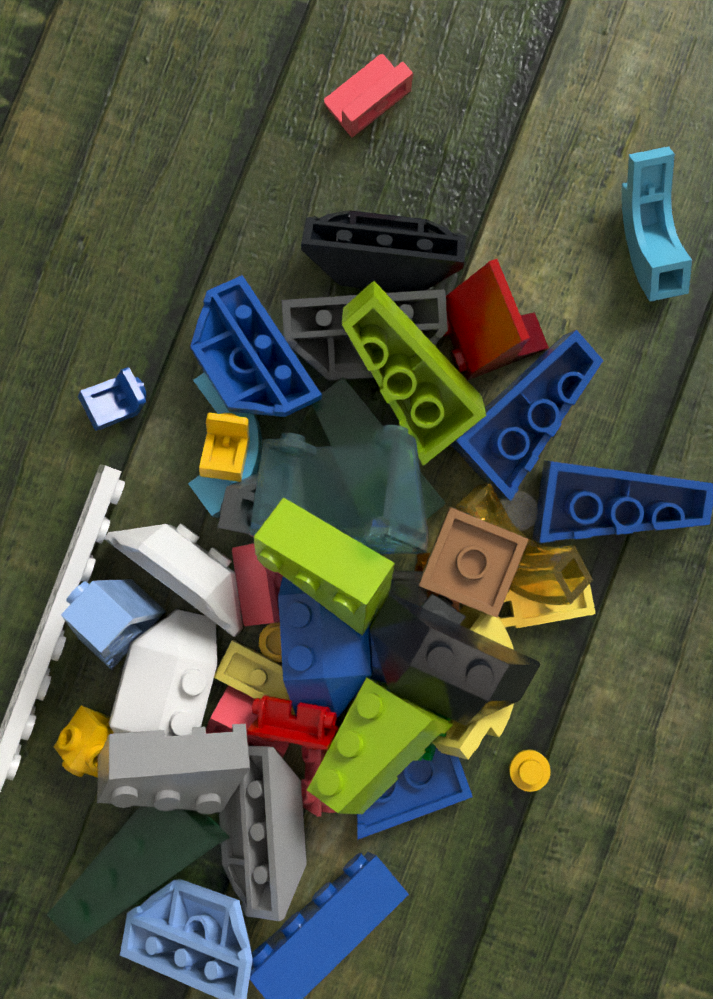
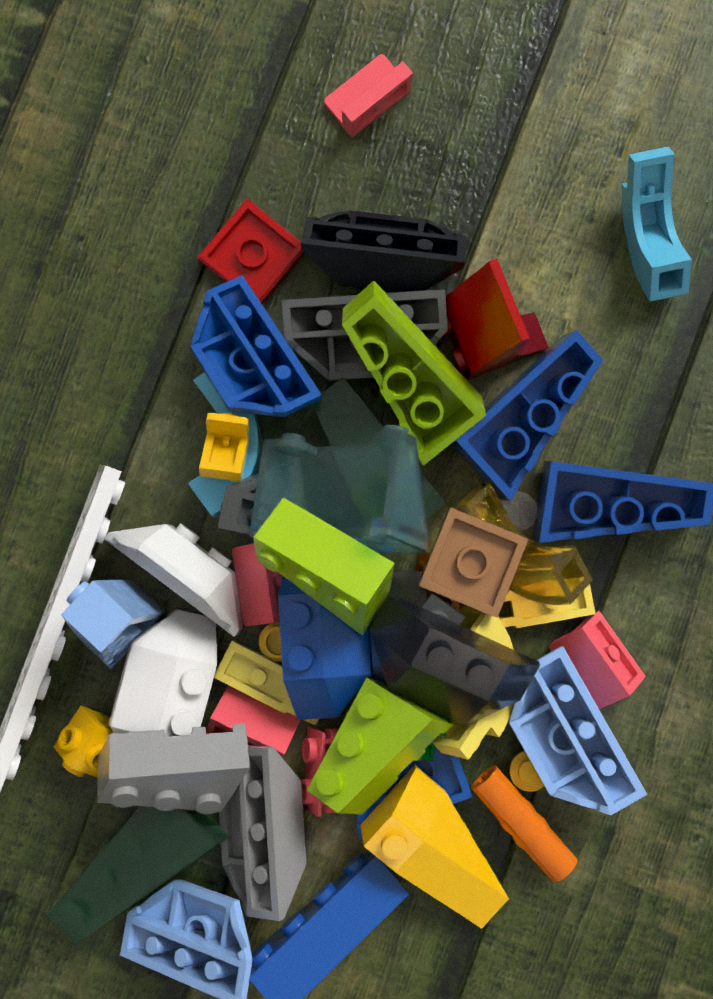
bracket [78,367,146,431] -> none
red hinge [247,695,339,750] -> none
none -> red tile [197,199,305,305]
none -> yellow wedge [360,765,509,929]
none -> orange axle [470,765,578,883]
none -> light blue wedge [508,646,647,815]
none -> coral panel [549,611,646,709]

